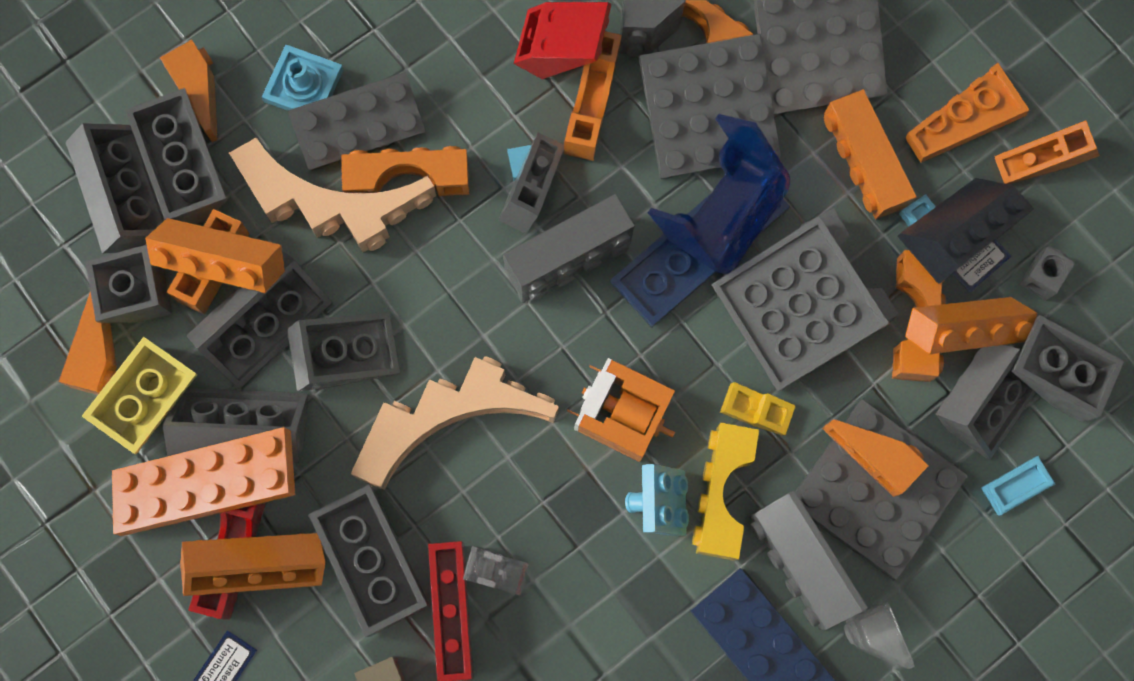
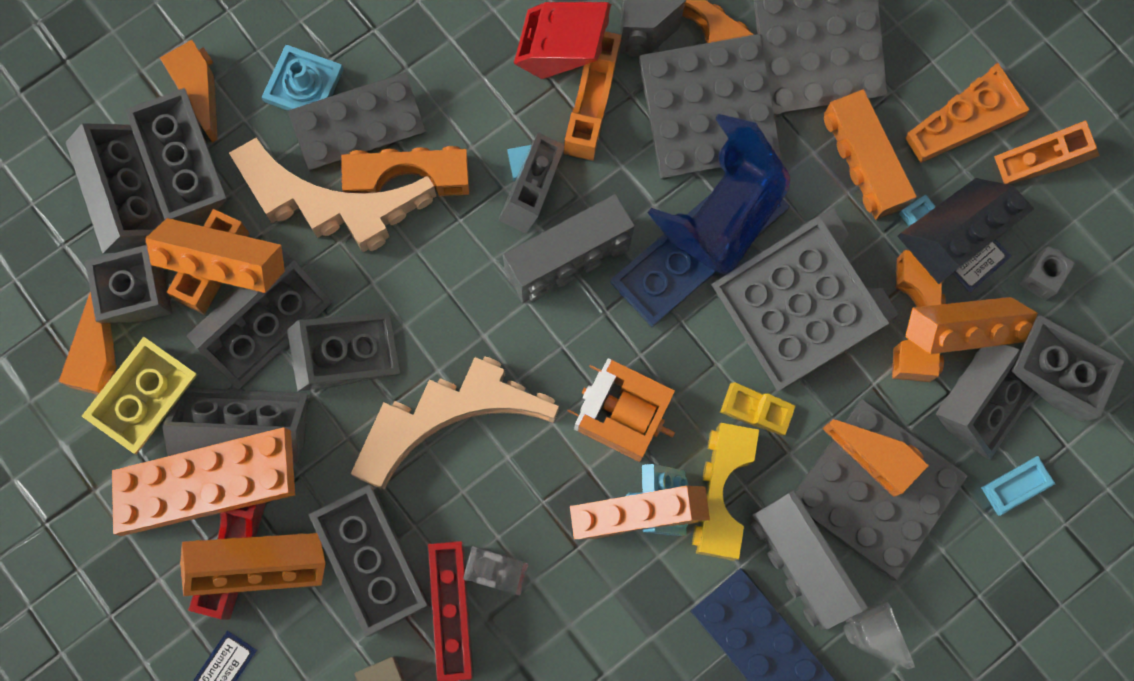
none -> arch [570,486,710,539]

